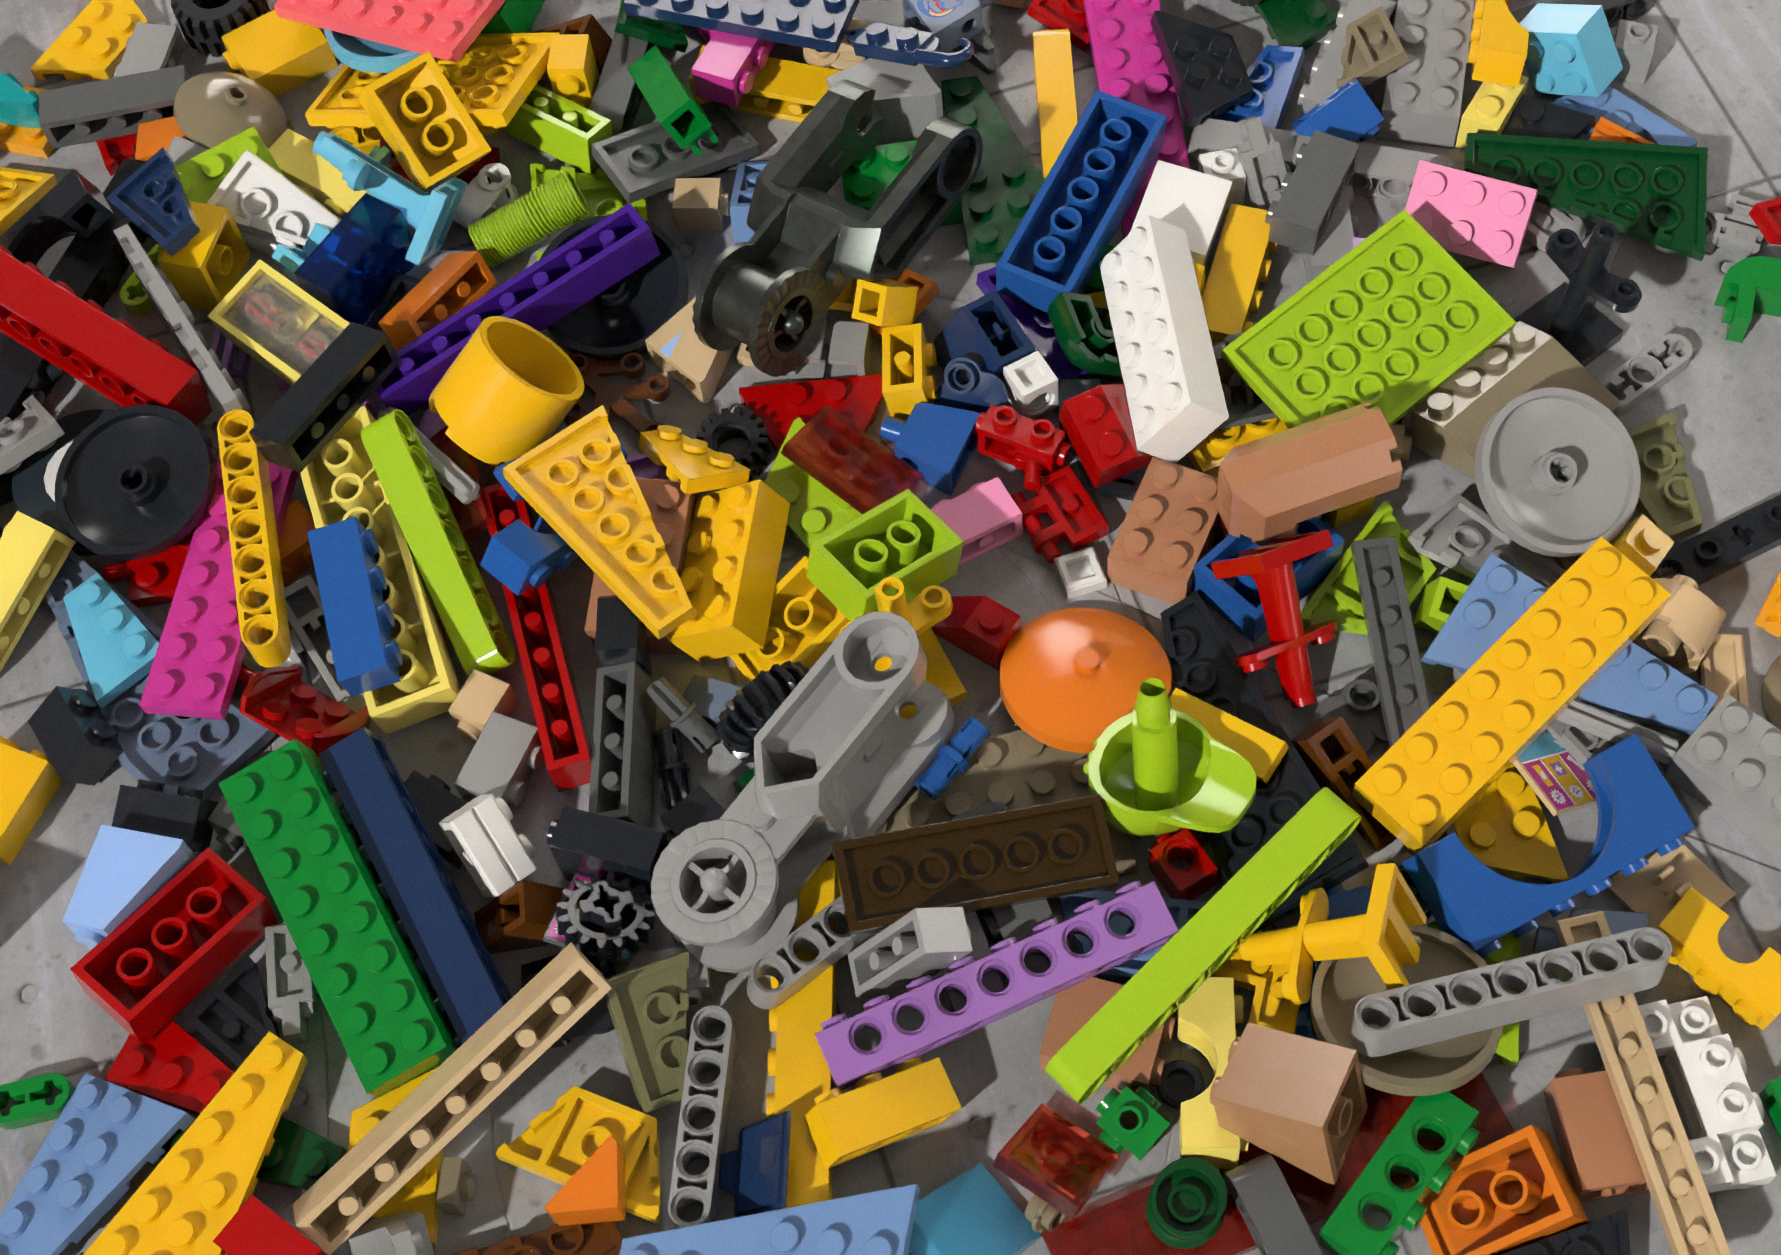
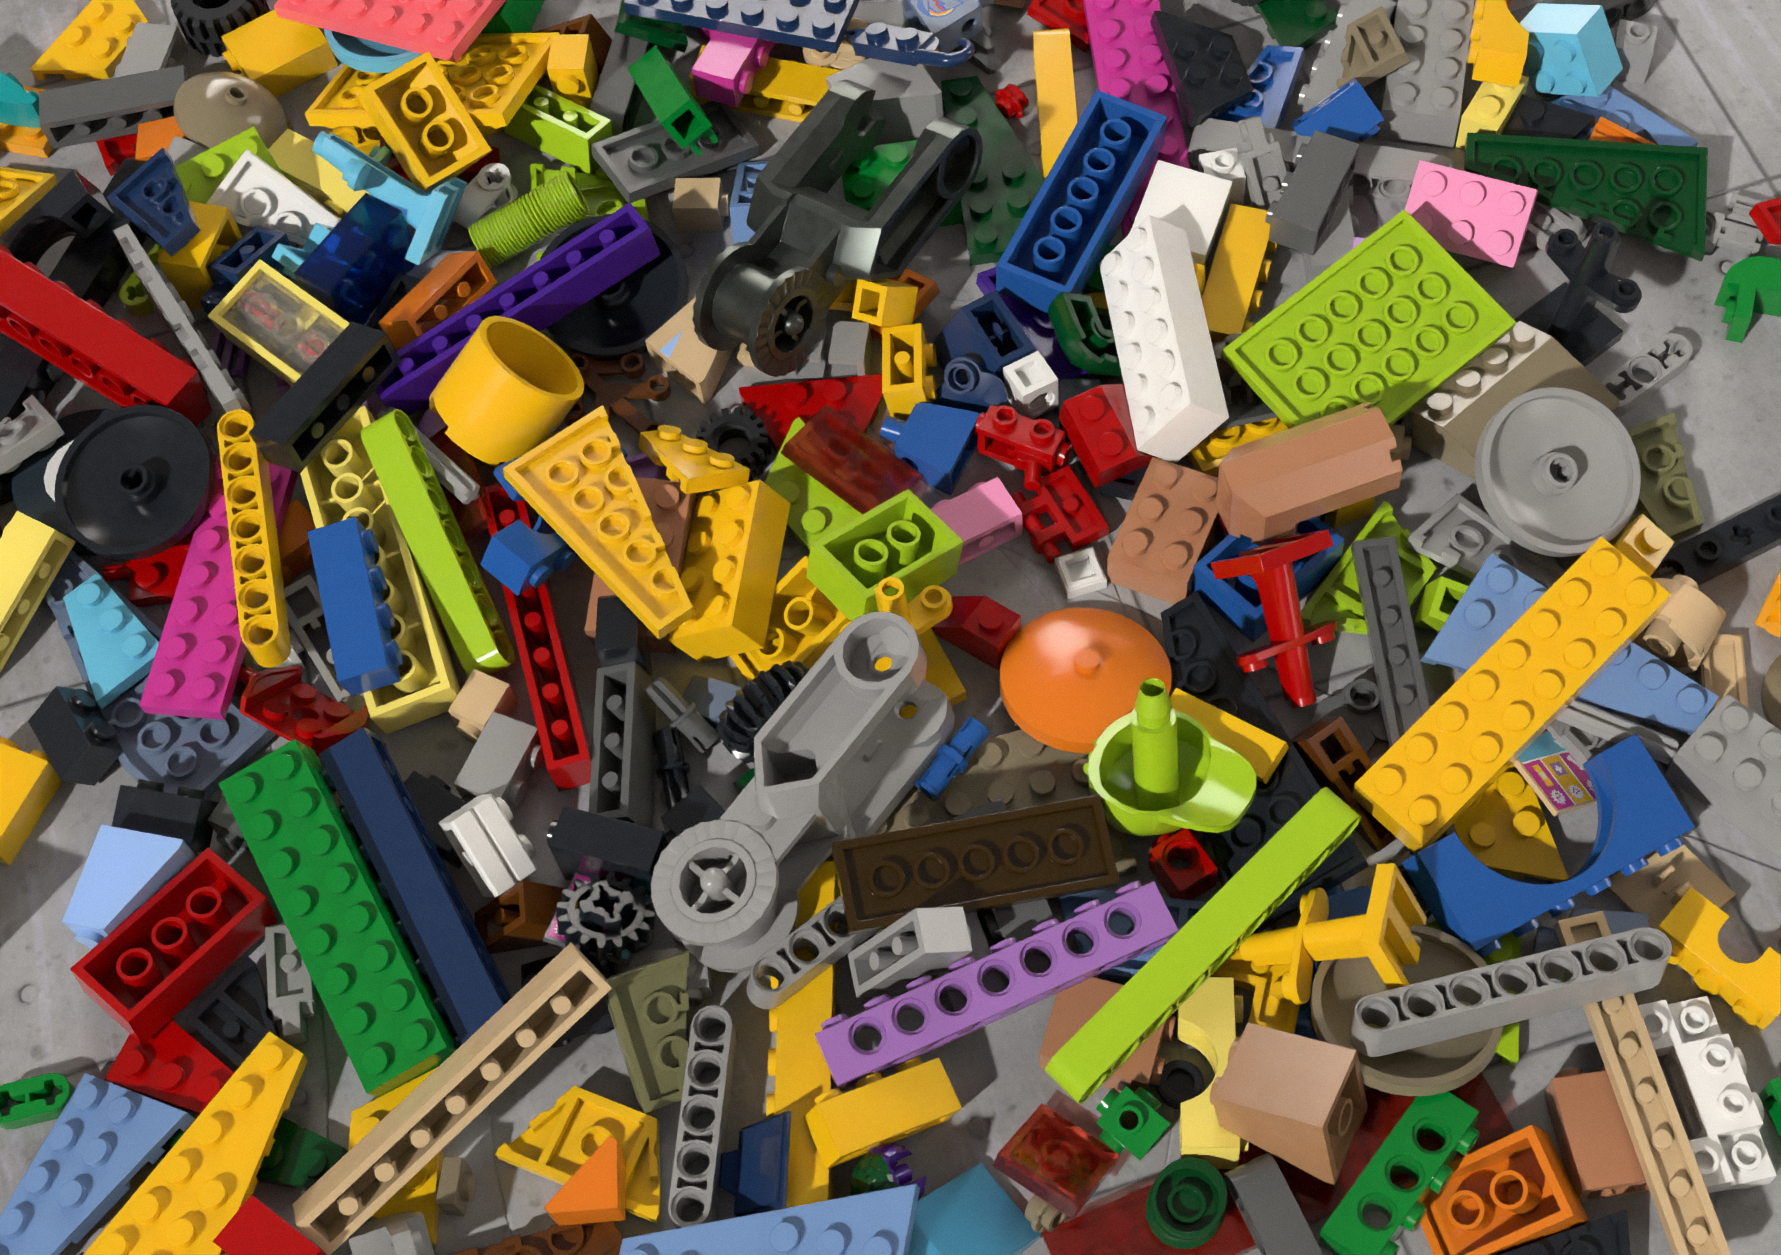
none -> dark blue hinge [200,225,291,314]
none -> piece [850,1143,927,1200]
none -> red plate [995,84,1029,119]

